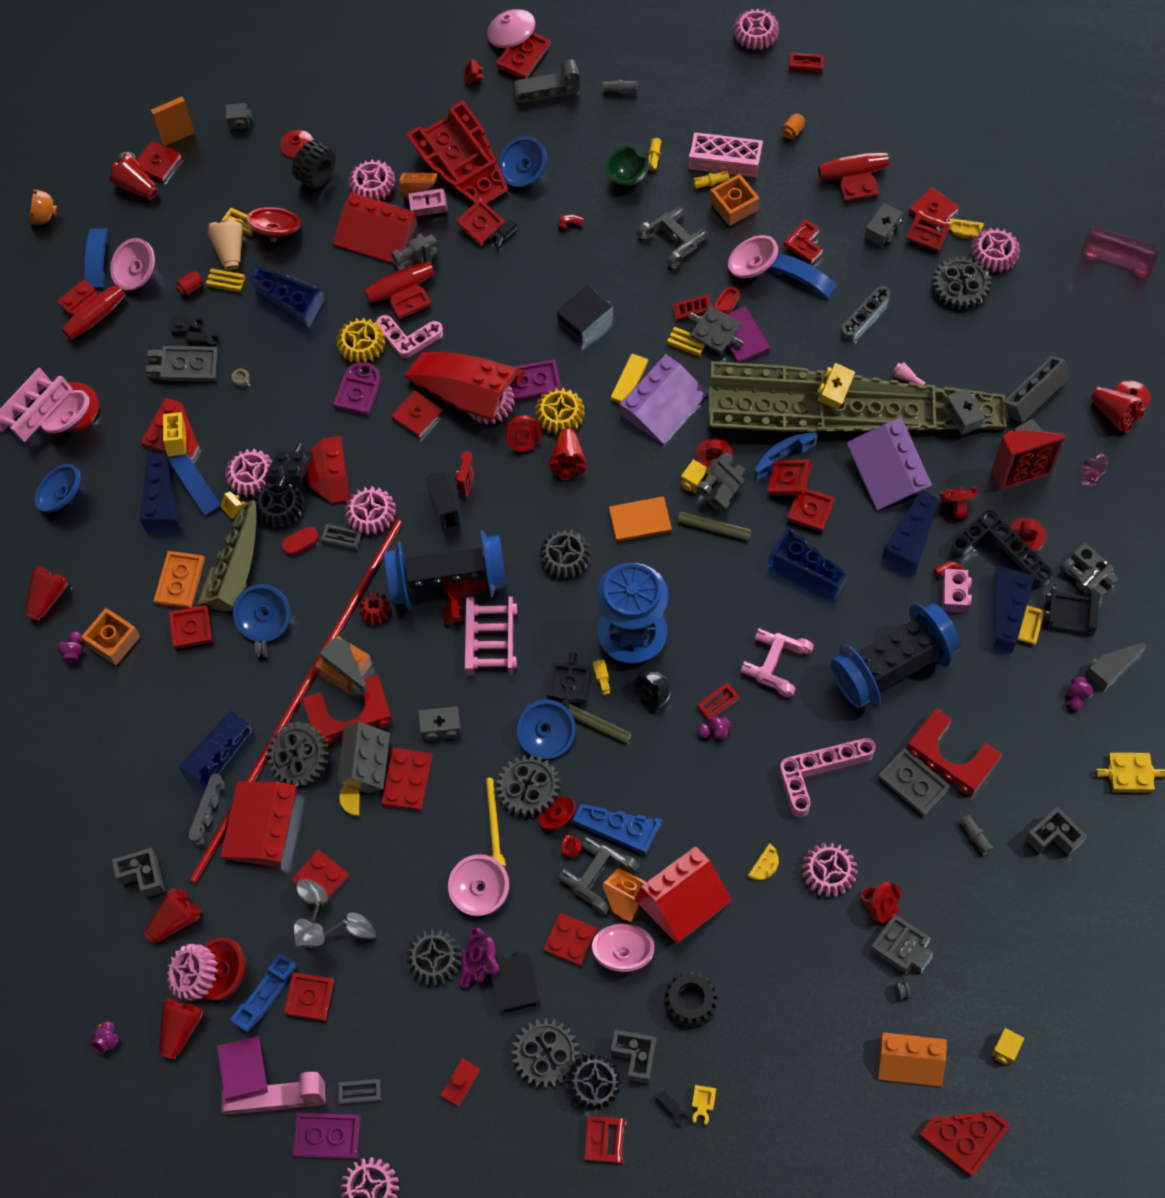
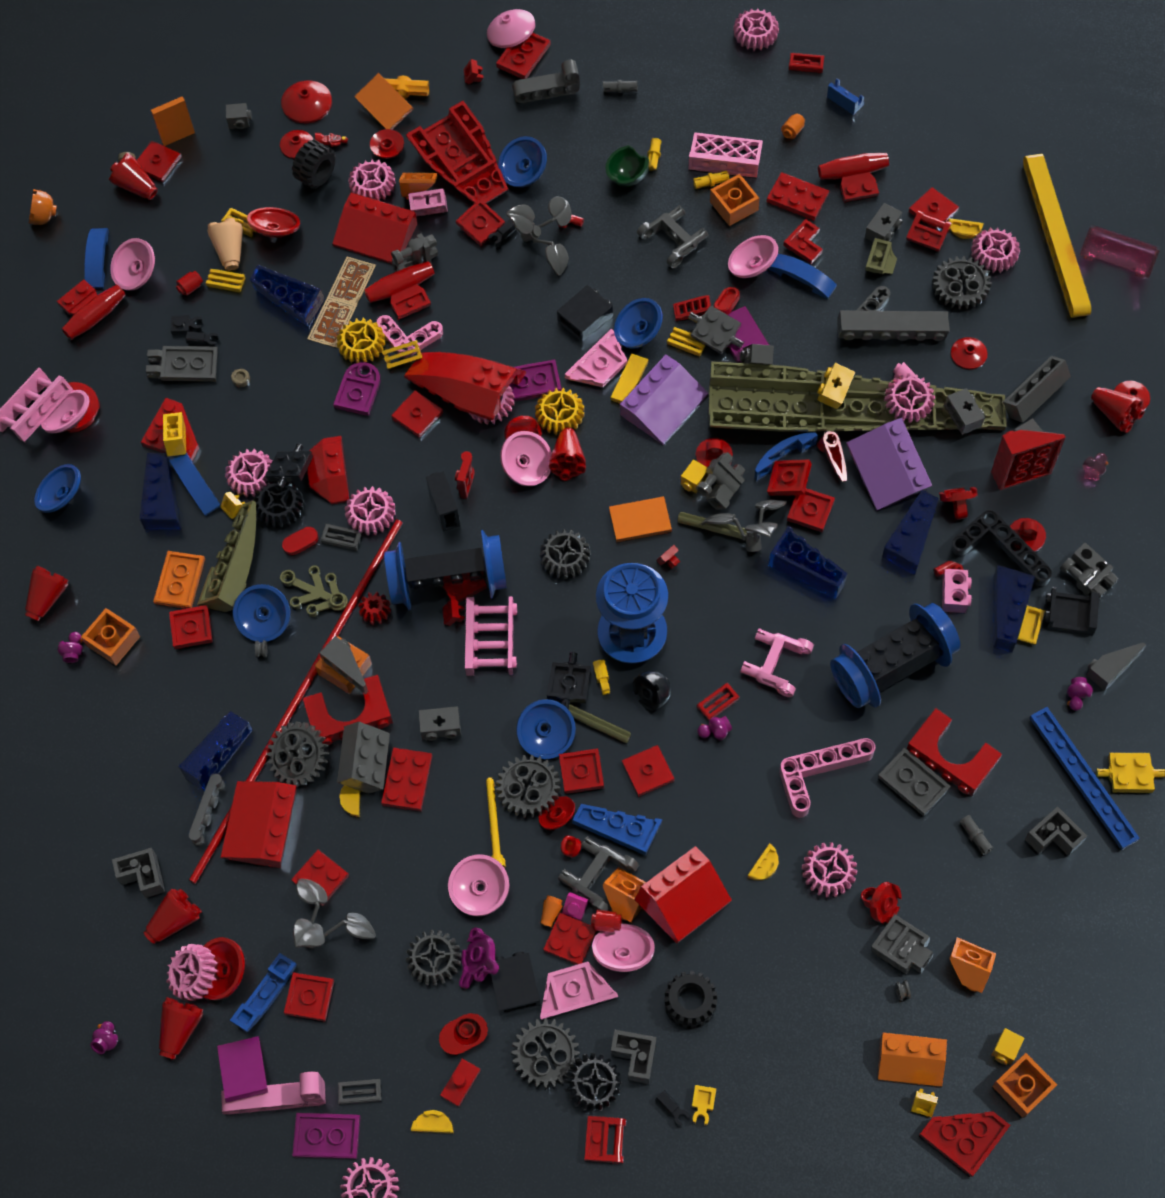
none -> olive plant [280,565,348,617]
none -> red dish [281,80,332,124]
none -> sticker [307,257,376,348]
none -> red piece [315,133,348,147]
none -> orange tile [354,73,414,130]
none -> red dish [370,129,404,158]
none -> yellow tile [382,340,422,368]
none -> light orange piece [384,75,429,99]
none -> yellow tile [411,1110,454,1134]
none -> red piece [439,1013,488,1055]
none -> bright pink dish [500,431,552,486]
none -> dark grey plant [506,196,572,276]
none -> orange cone [540,895,563,927]
none -> bright pink wing [540,962,618,1020]
none -> red plate [559,749,604,794]
none -> dark pink plate [562,892,588,920]
none -> bright pink wing [565,329,627,387]
none -> red brick [591,910,622,933]
none -> blue dish [614,298,663,348]
none -> red plate [622,745,675,797]
none -> red tile [656,545,680,569]
none -> dark grey plant [702,500,787,552]
none -> dark grey brick [740,344,774,365]
none -> red plate [767,172,829,221]
none -> piece [817,431,847,482]
none -> blue hinge [827,78,864,115]
none -> dark grey brick [837,310,950,341]
none -> olive slope [865,238,897,274]
none -> bright pink gear [884,373,935,423]
none -> yellow tile [911,1089,938,1117]
none -> orange slope [950,937,996,993]
none -> red dish [951,337,988,370]
none -> orange brick [992,1053,1057,1119]
none -> yellow beam [1023,154,1091,318]
none -> blue plate [1029,707,1140,850]

